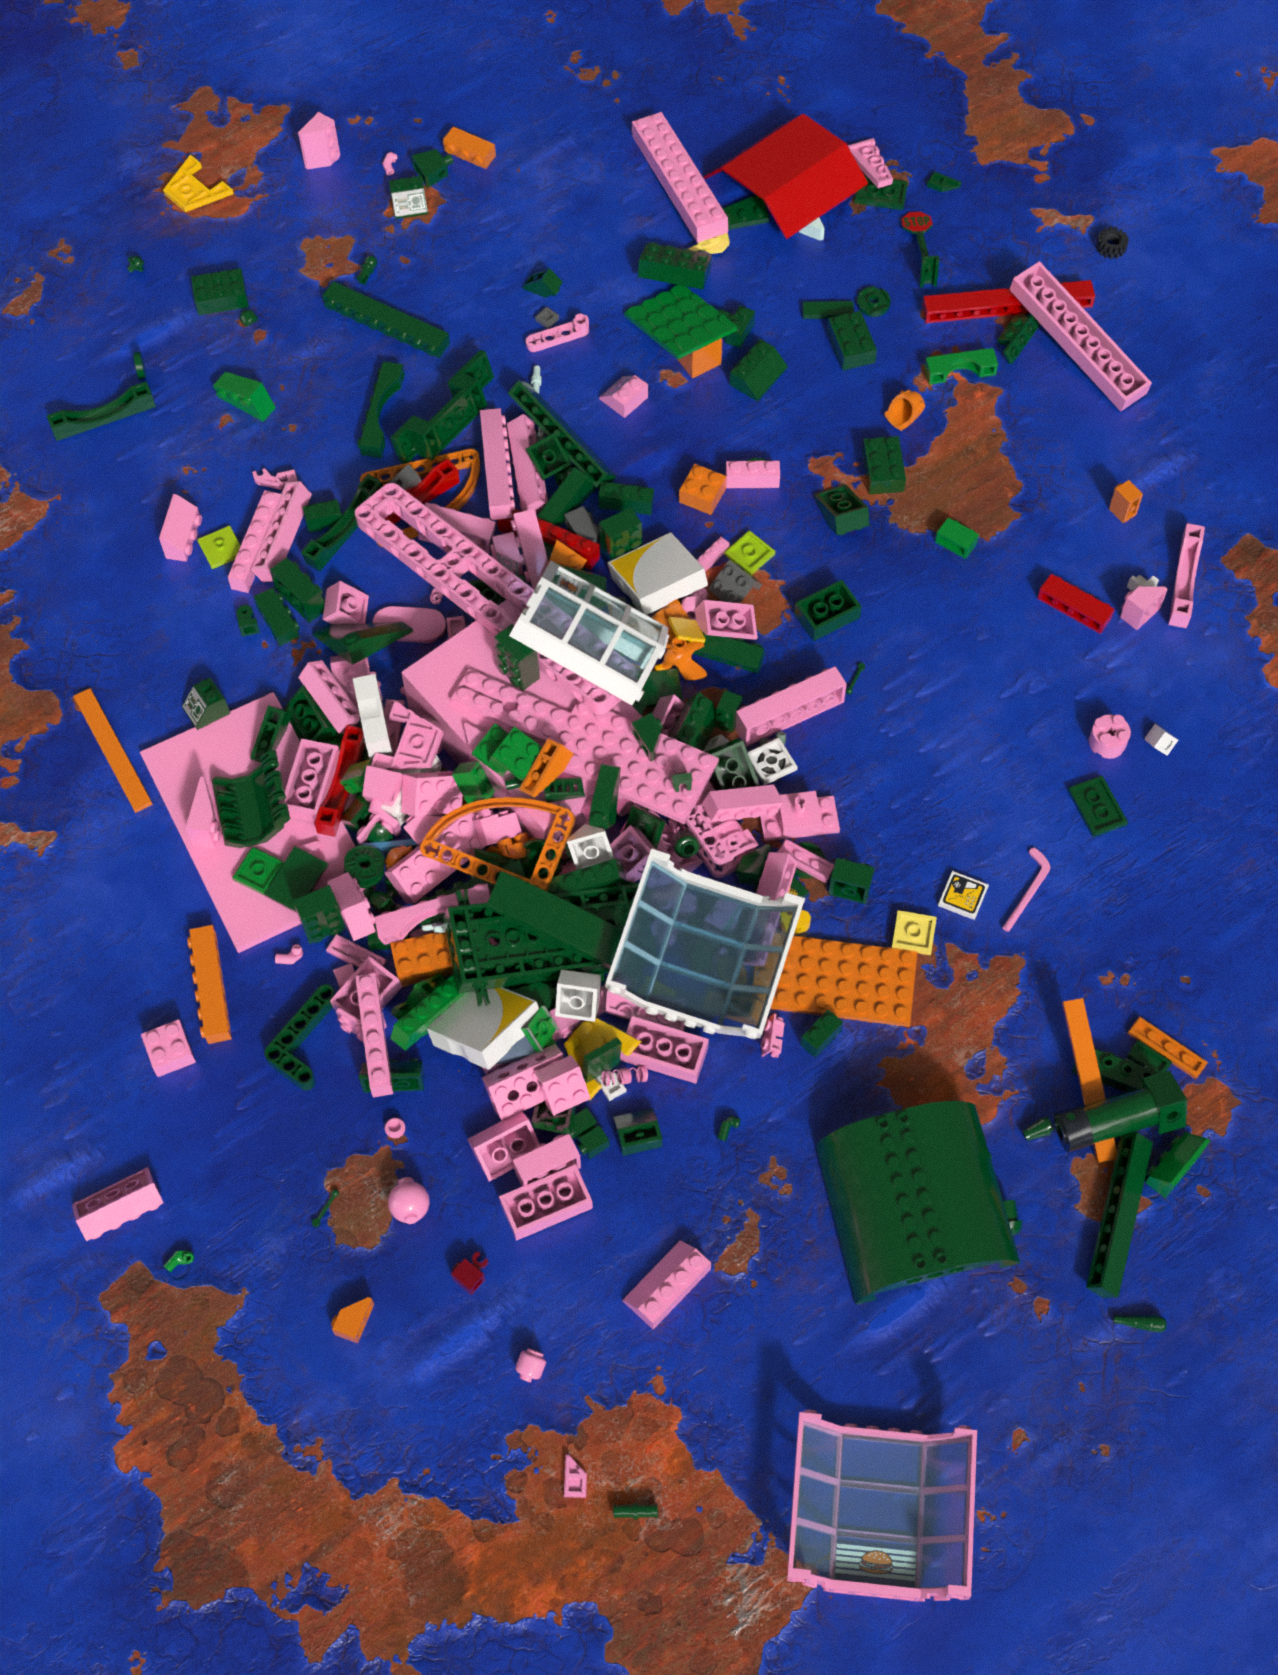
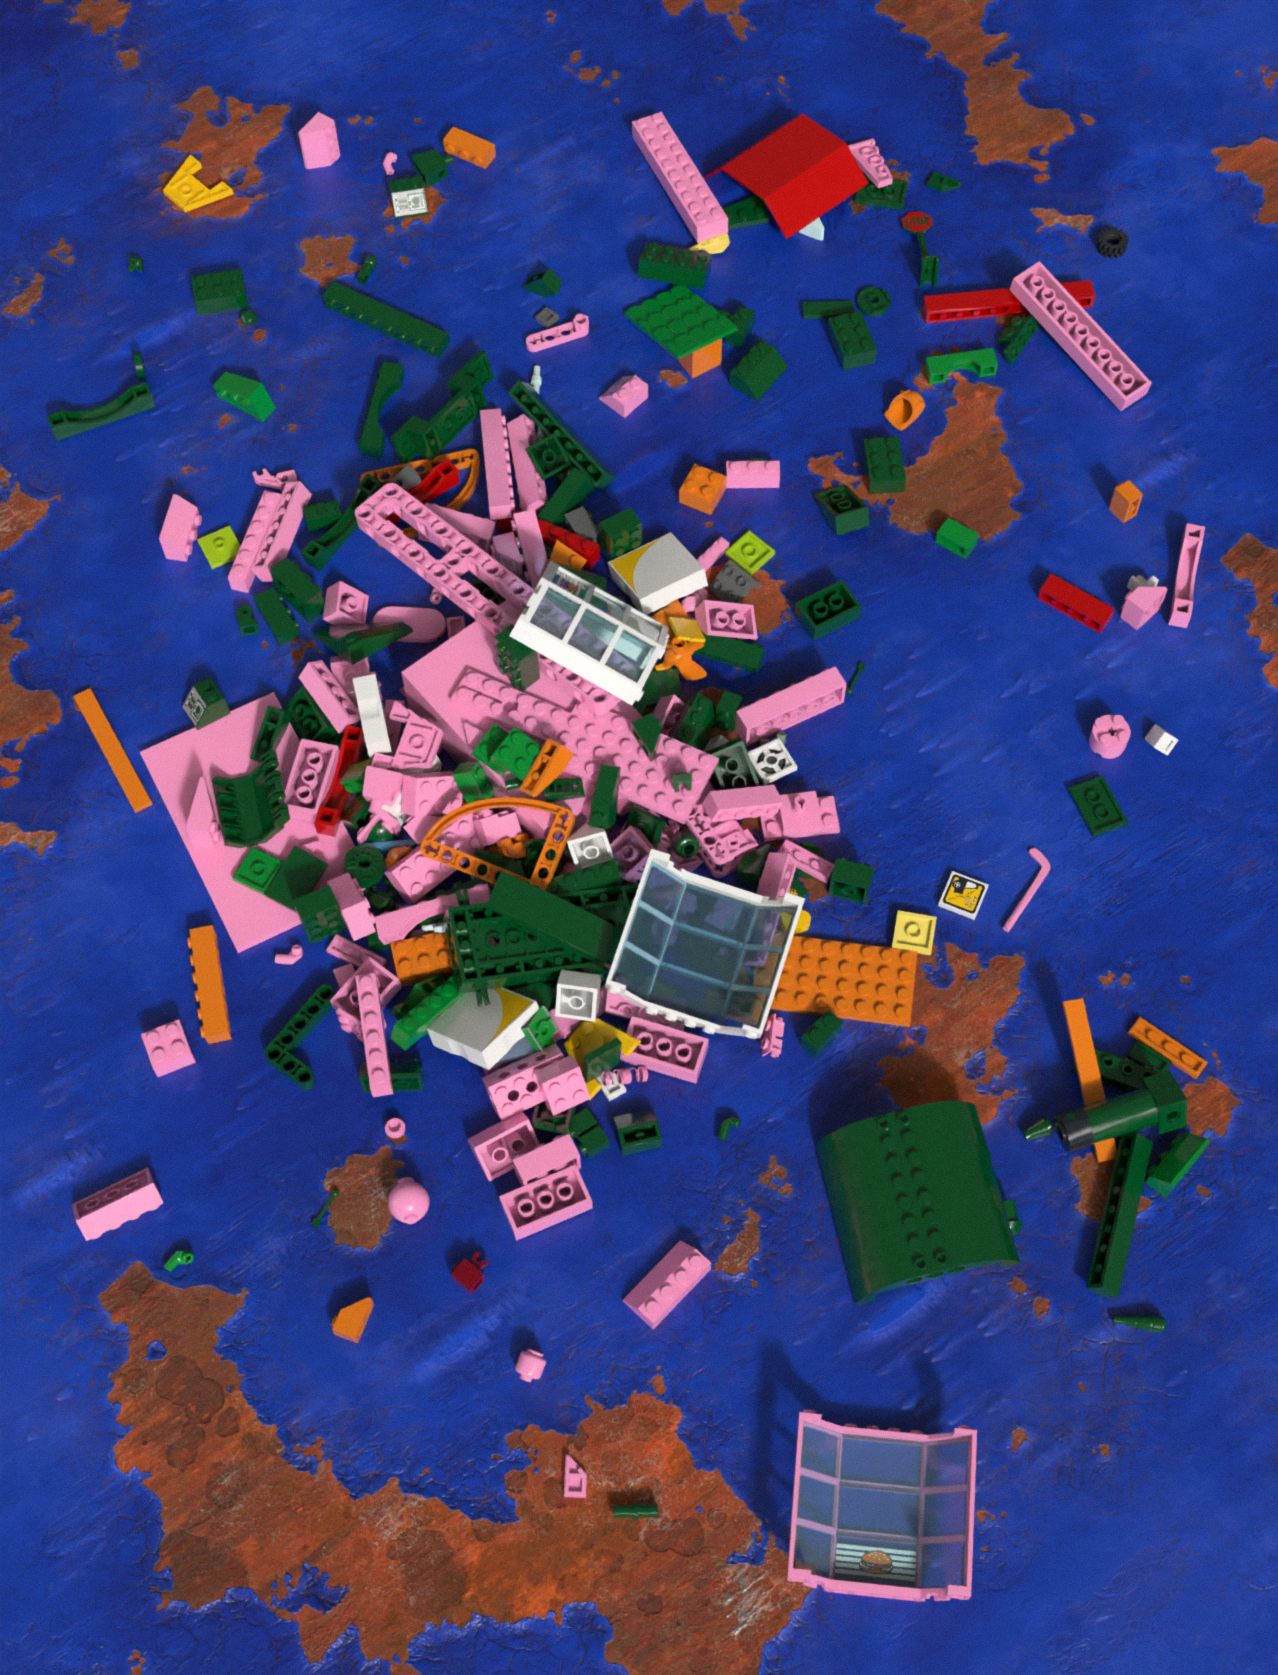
dark green brick [599,482,654,515] -> none

